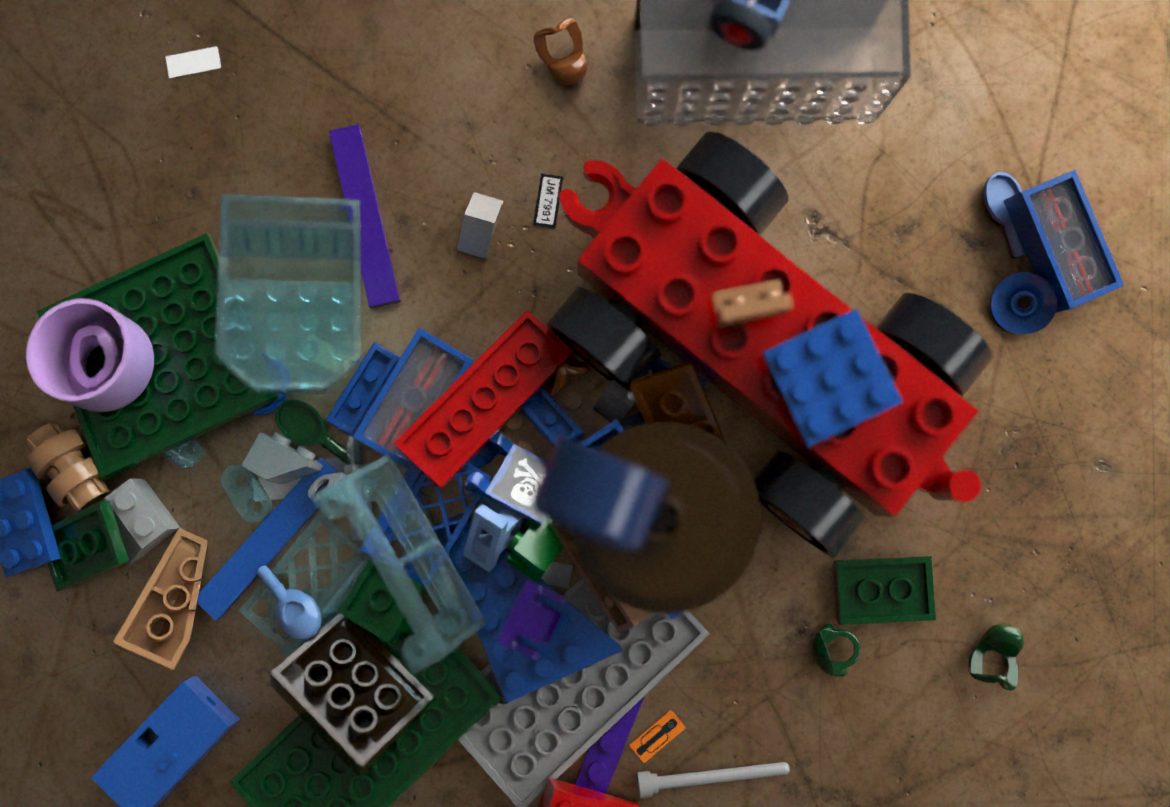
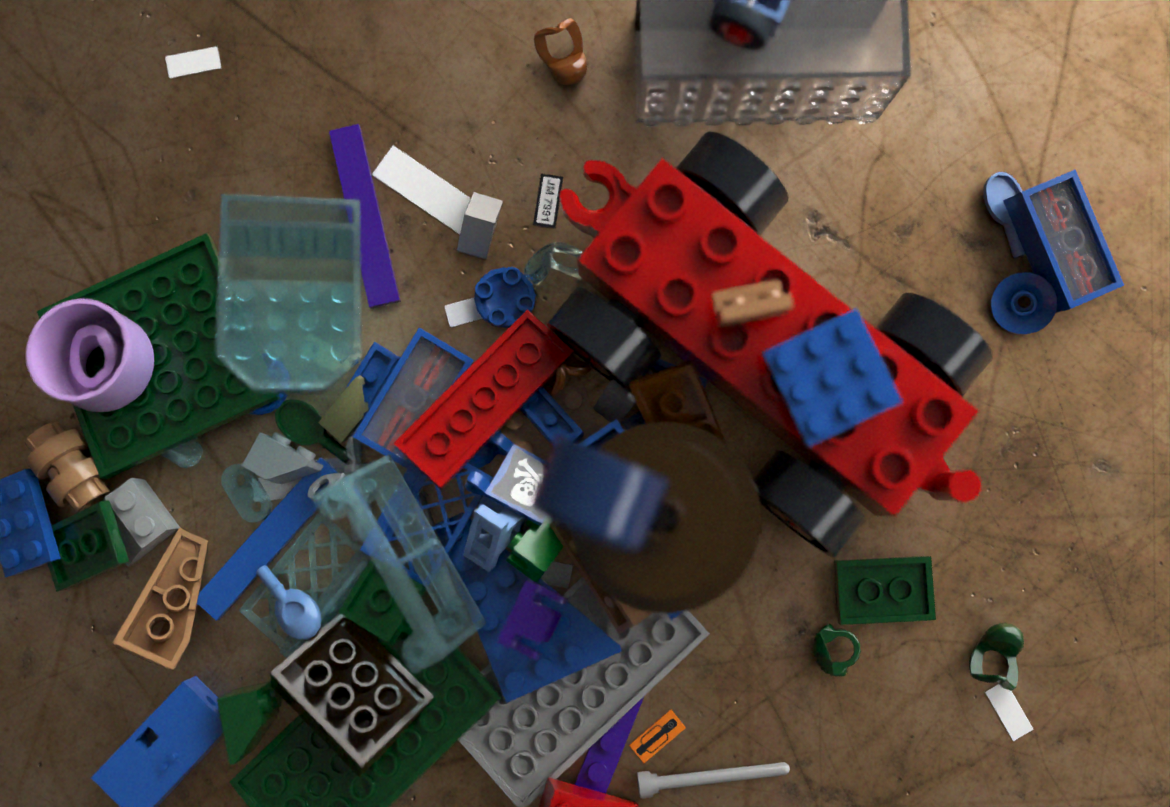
none -> dark green slope [217,681,282,765]
none -> olive slope [318,375,369,443]
none -> white sticker [372,146,471,234]
none -> white sticker [444,297,483,327]
none -> blue dish [474,267,536,328]
none -> clear light blue piece [524,242,583,285]
none -> white sticker [985,684,1033,741]

